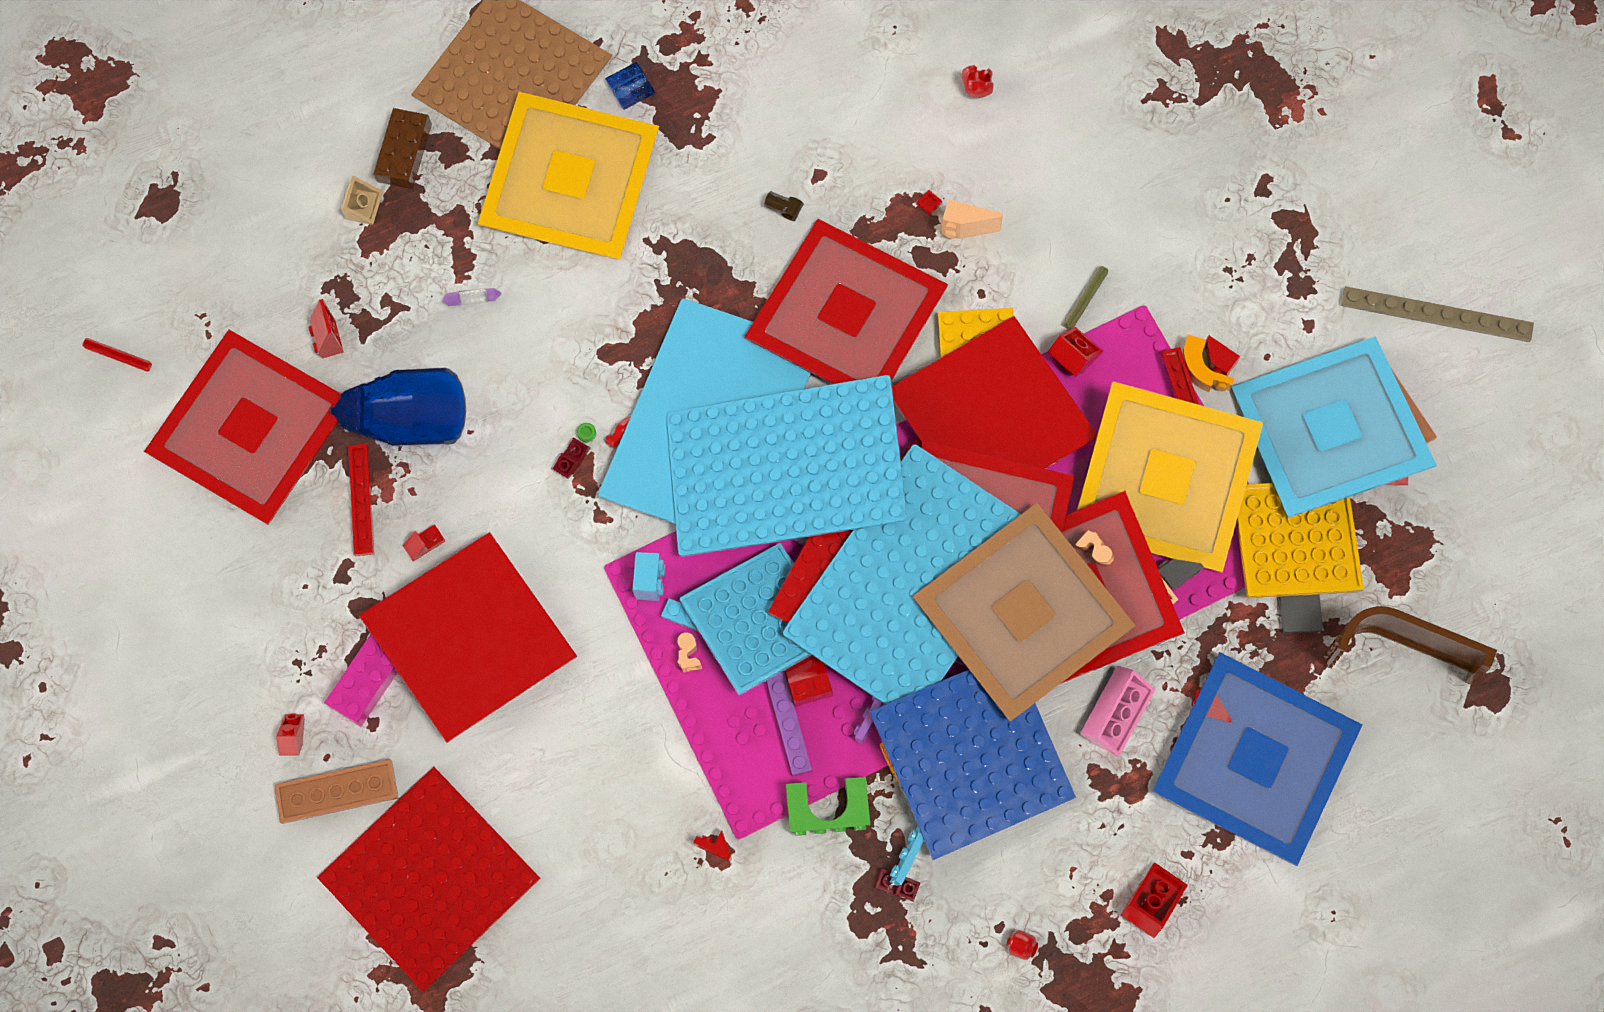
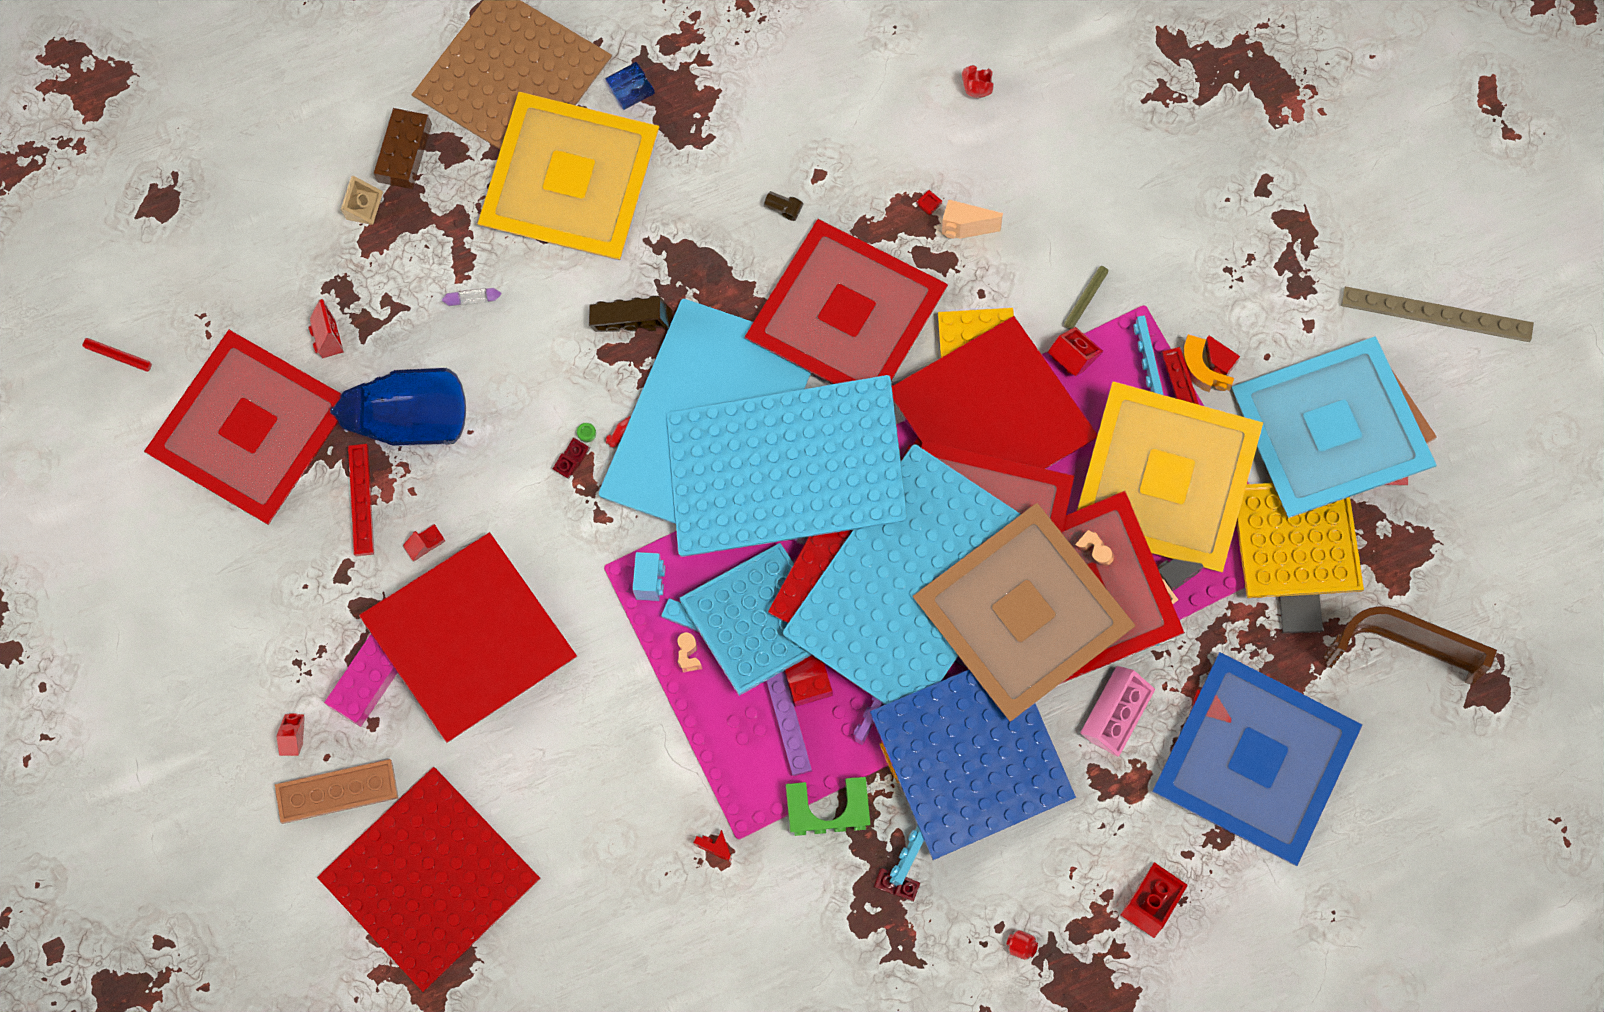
none -> dark brown wedge [589,296,673,332]
none -> medium azure plate [1133,315,1163,395]

